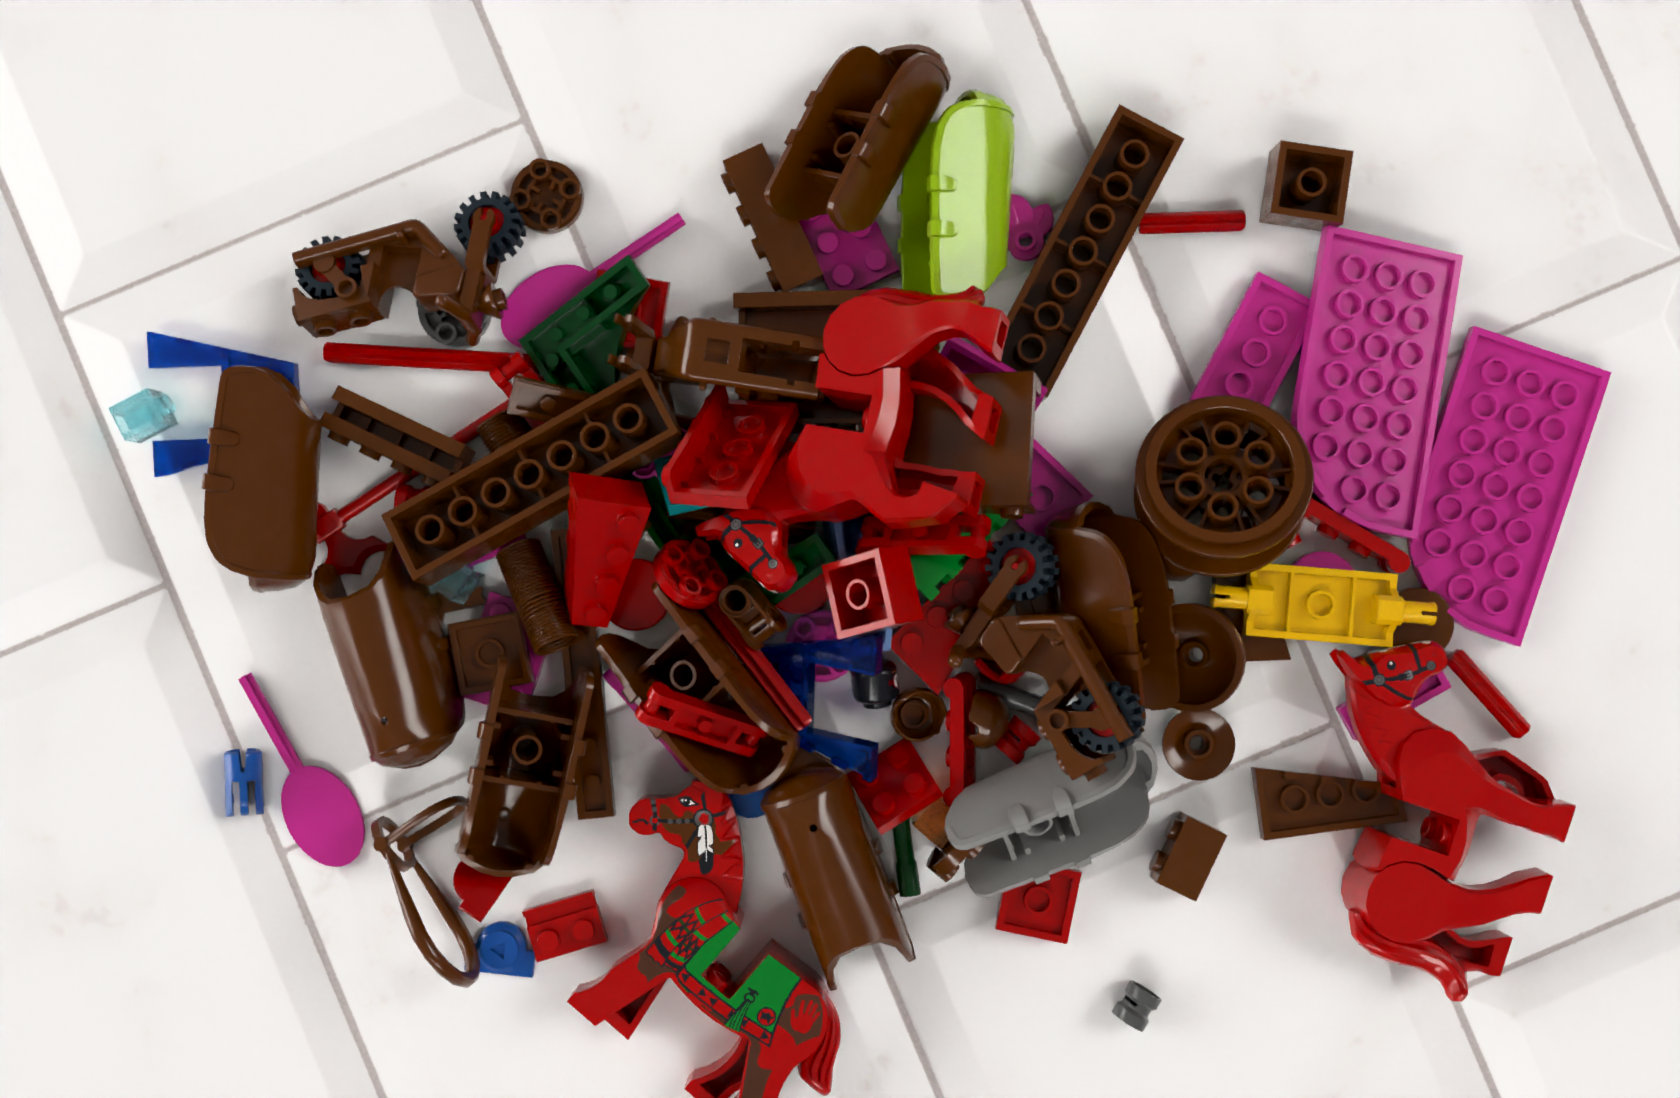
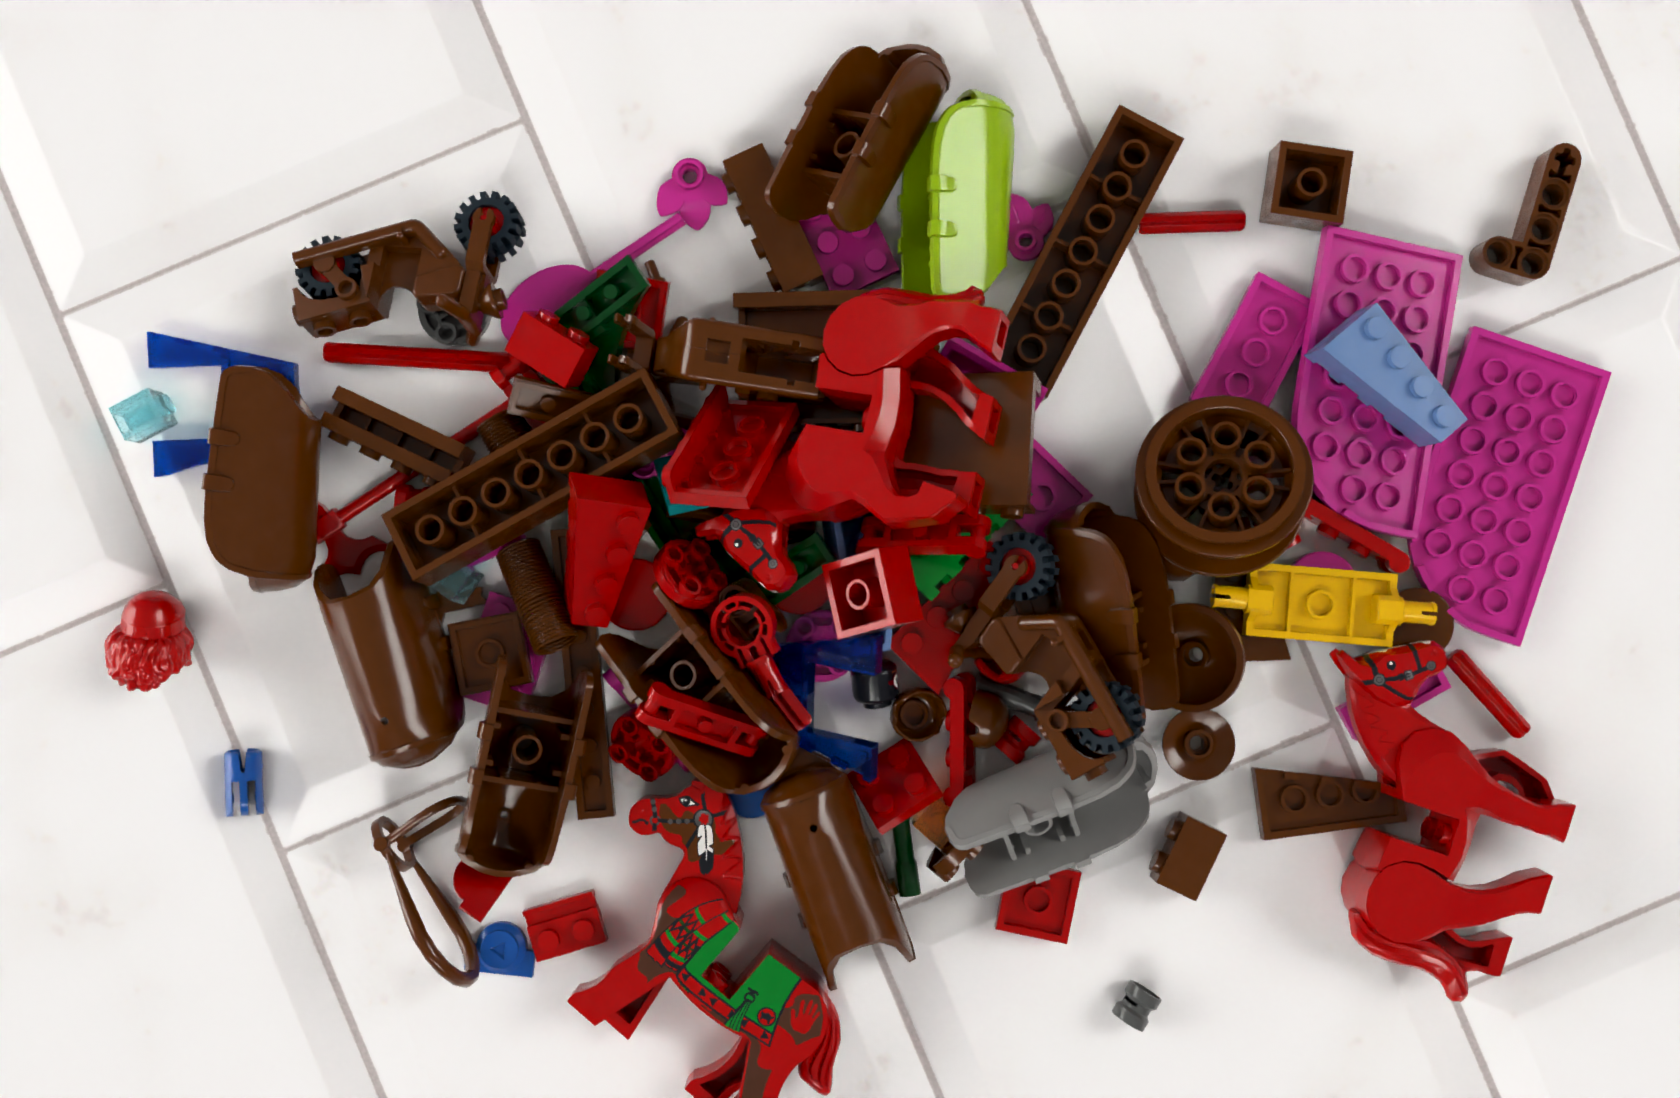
dark pink piece [238,673,365,867] -> none
reddish brown tile [509,158,584,234] -> none
none -> red hair [104,590,194,692]
none -> red brick [504,308,599,388]
none -> red tile [608,707,679,782]
none -> reddish brown piece [644,260,666,281]
none -> dark pink plate [656,158,728,231]
none -> red pin [710,592,789,698]
none -> medium blue wedge [1304,303,1468,447]
none -> reddish brown beam [1469,143,1582,286]

